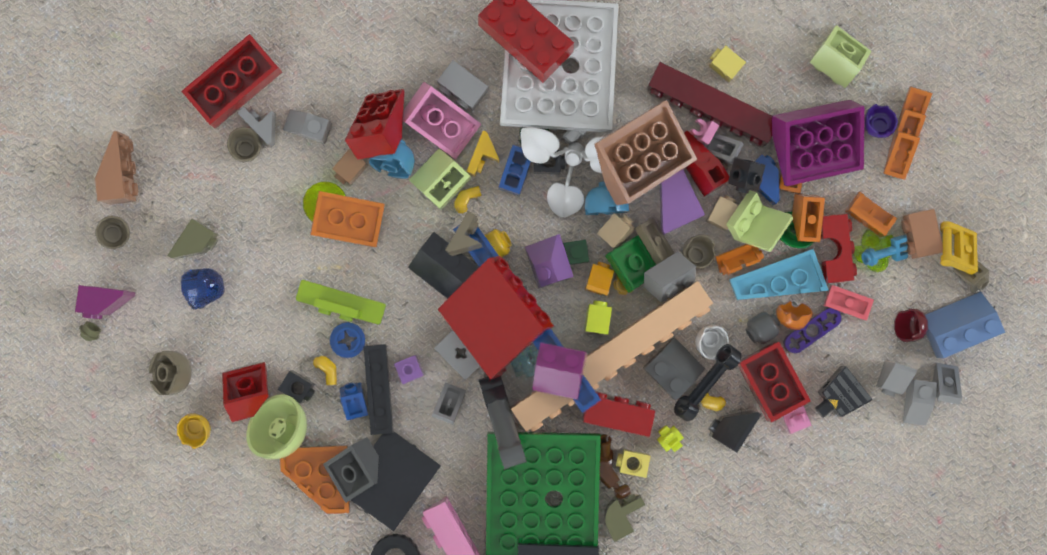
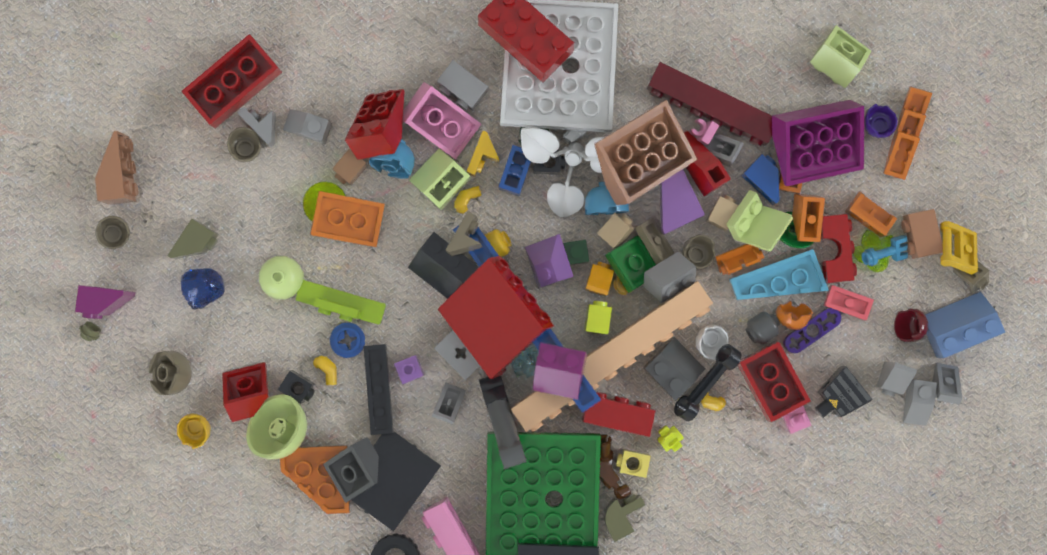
blue bracket [340,383,368,420] -> none
black slope [708,410,761,453] -> none
light yellow brick [709,45,746,83] -> none
black brick [728,157,765,193] -> none
none -> yellowish green cylinder [259,256,304,300]

